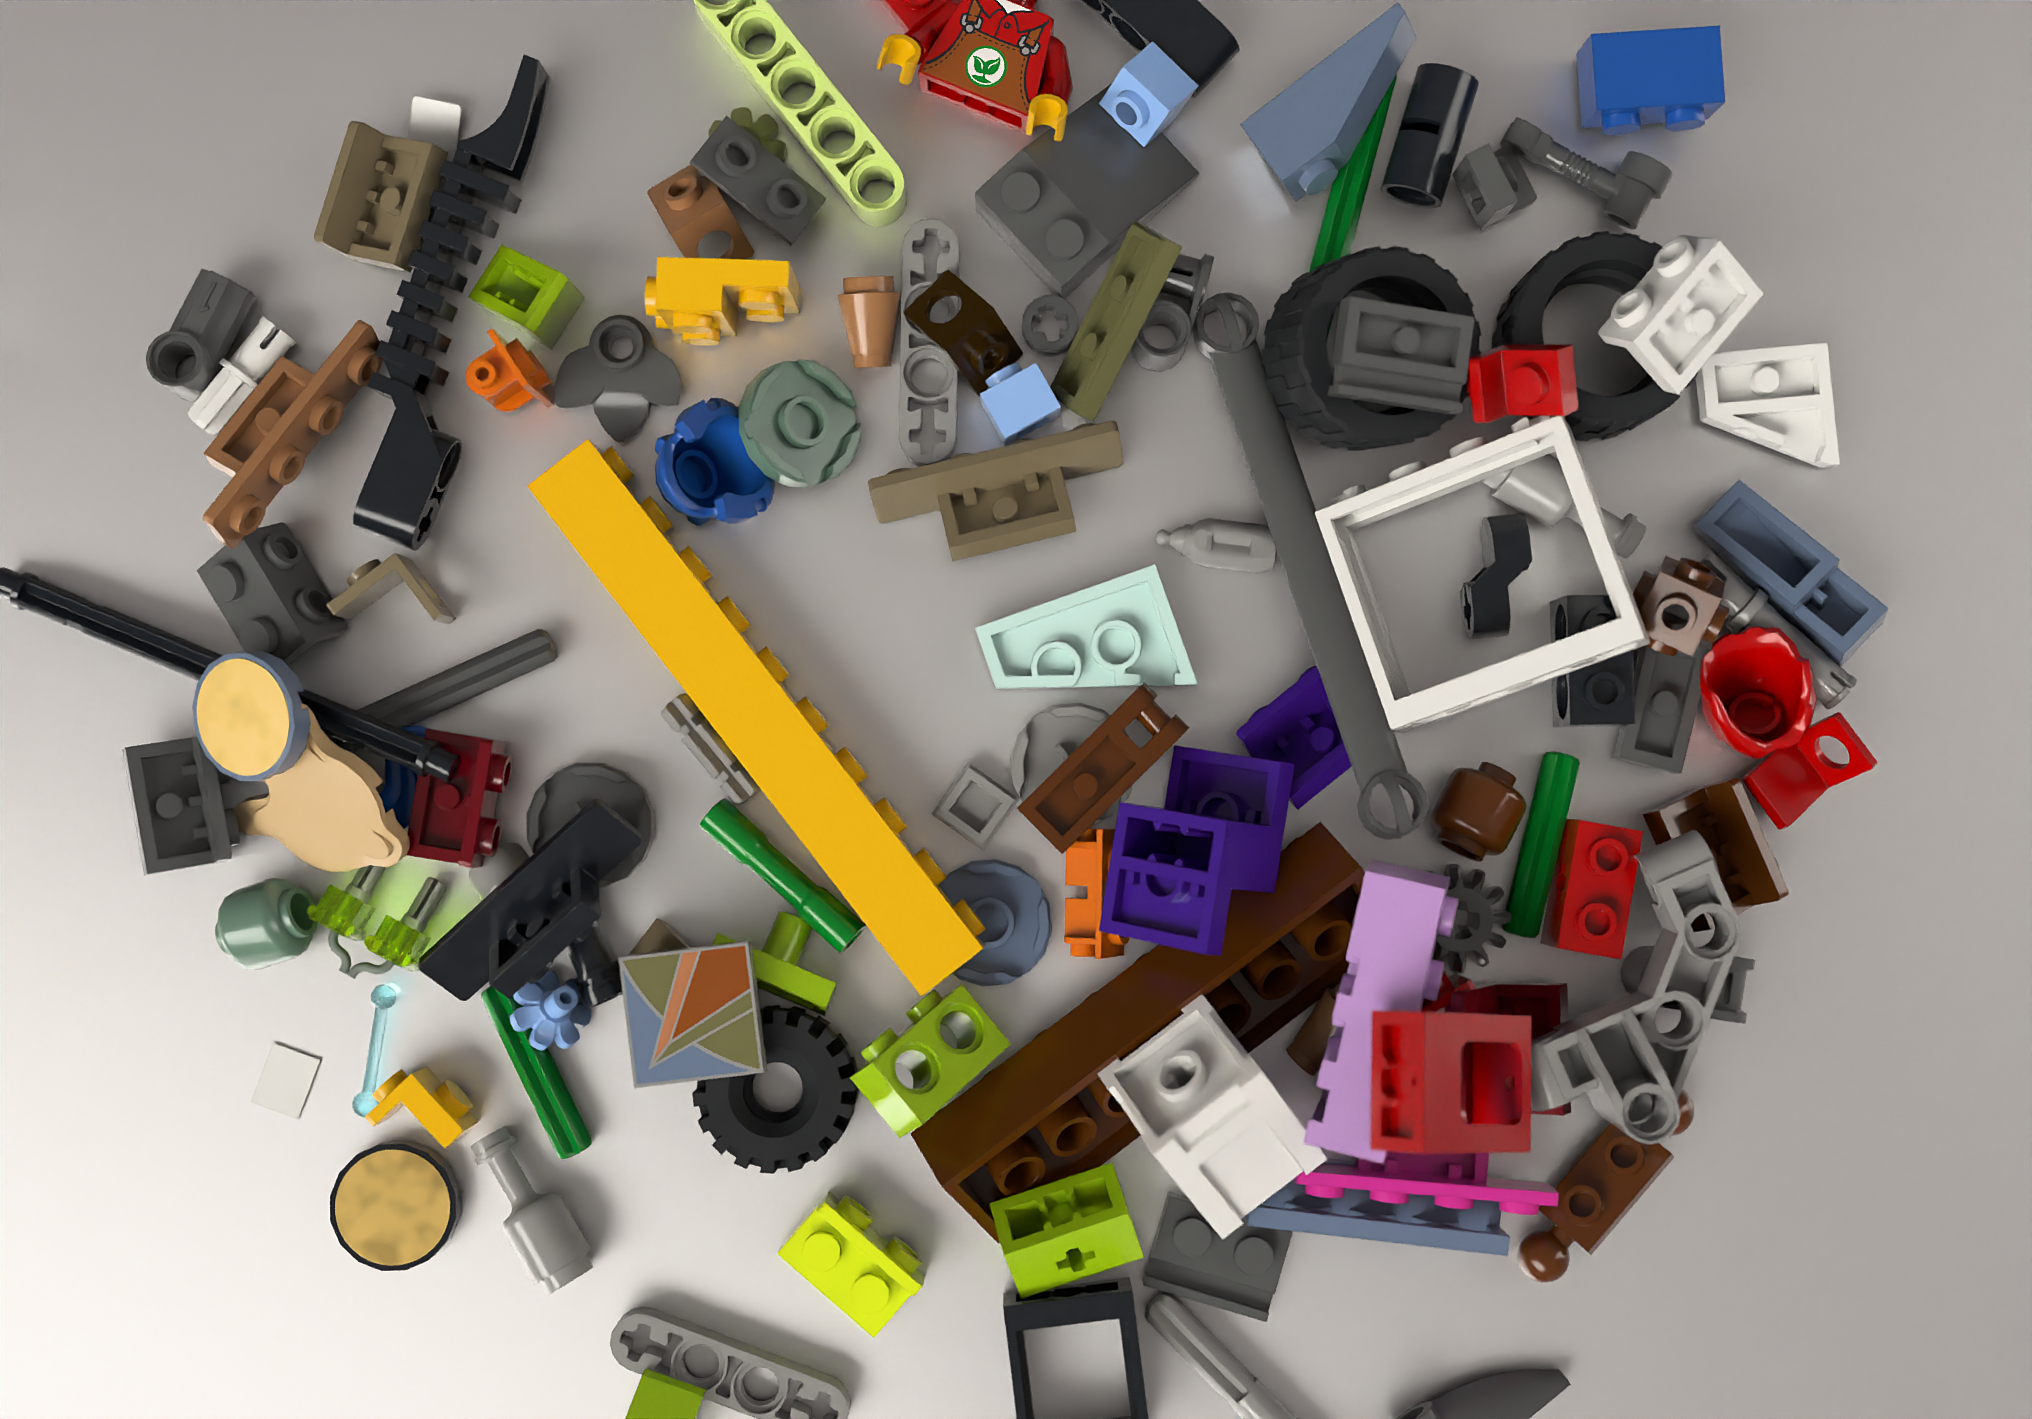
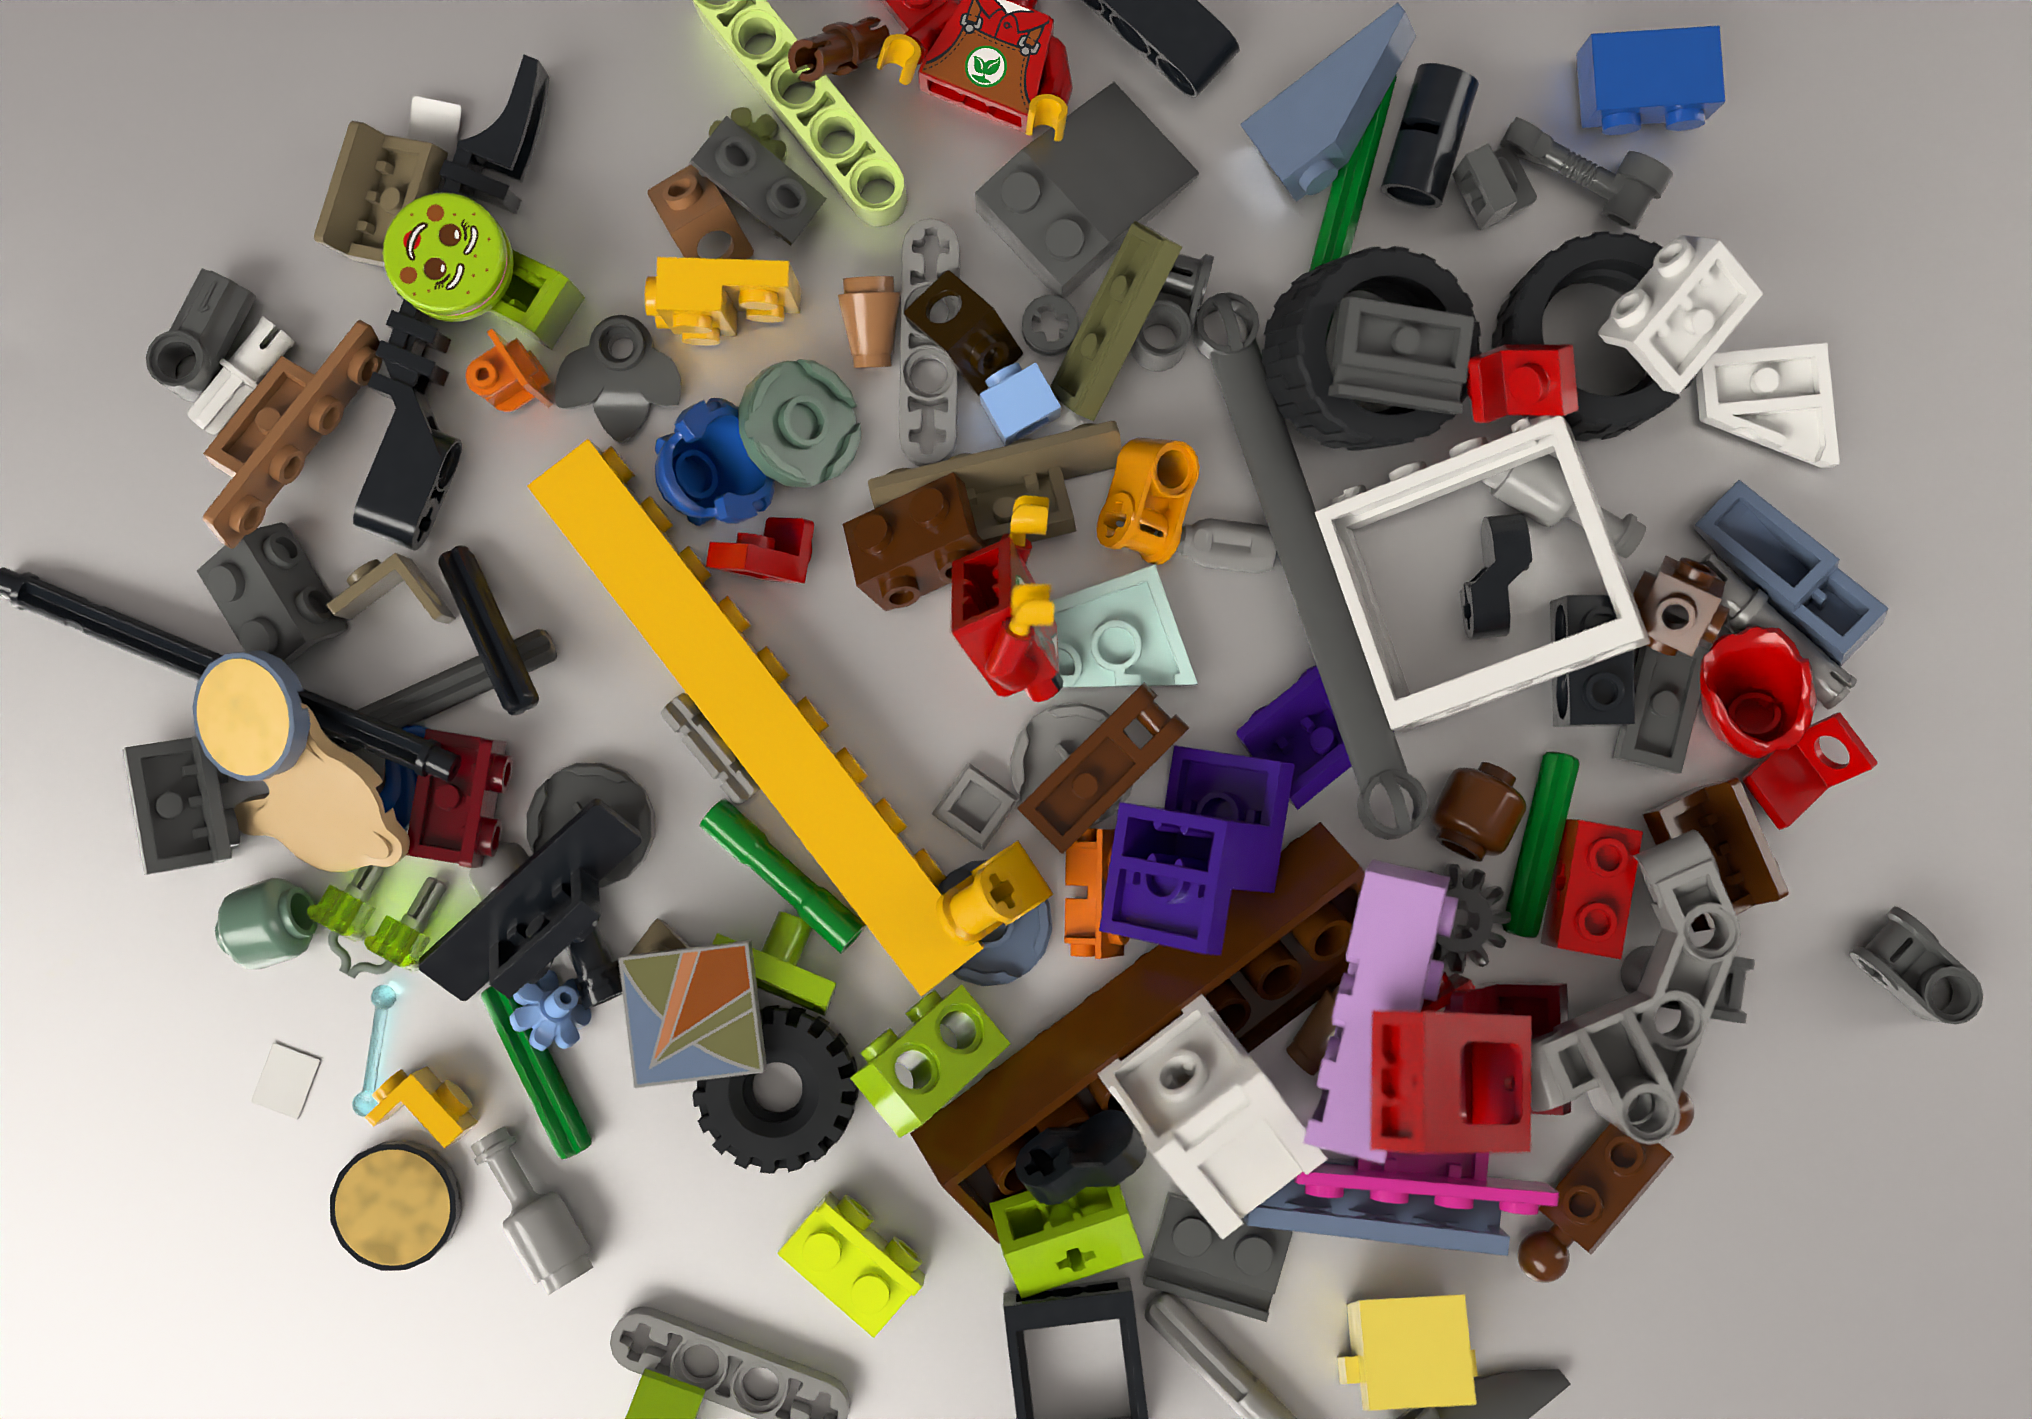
light blue plate [1099,41,1198,147] -> none
none -> lime head [383,193,514,322]
none -> black axle [438,545,539,716]
none -> red bracket [706,517,814,584]
none -> reddish brown pin [788,16,890,82]
none -> reddish brown bracket [843,472,988,611]
none -> yellow piece [936,840,1053,946]
none -> red torso [951,495,1064,702]
none -> black piece [1015,1109,1147,1205]
none -> light orange piece [1096,437,1200,565]
none -> light yellow plate [1337,1294,1478,1411]
none -> dark grey piece [1849,906,1983,1025]

